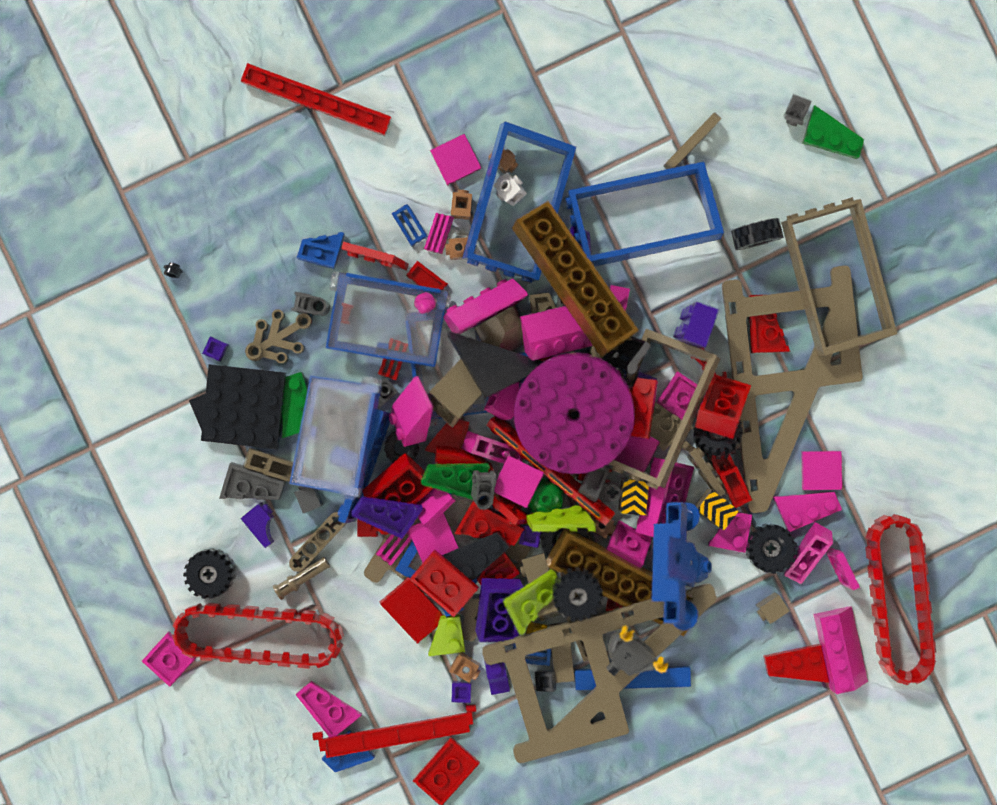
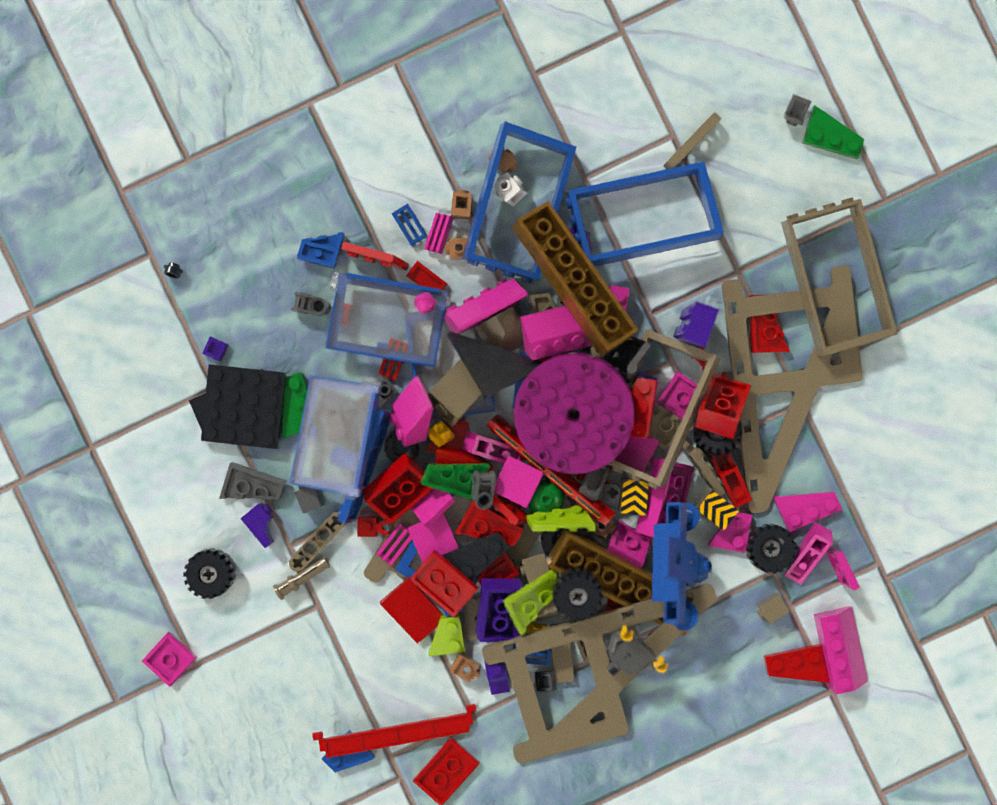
red piece [172,603,344,669] -> none
red plate [241,63,392,136] -> none
dark tan slope [243,447,307,482] -> none
dark tan plant [245,309,312,364] -> none
dark pink wing [295,681,362,737] -> none
dark purple wing [352,497,423,539] -> none
dark pink tile [430,134,481,186] -> none
dark purple plate [451,681,471,703] -> none
dark pink slope [484,382,519,420] -> none
dark purple plate [519,525,542,548] -> none
blue tile [575,666,691,690] -> none
black bush [731,218,784,250] -> none
dark pink tile [801,451,842,490] -> none
red piece [865,514,936,685] -> none
none -> yellow tile [427,421,454,448]

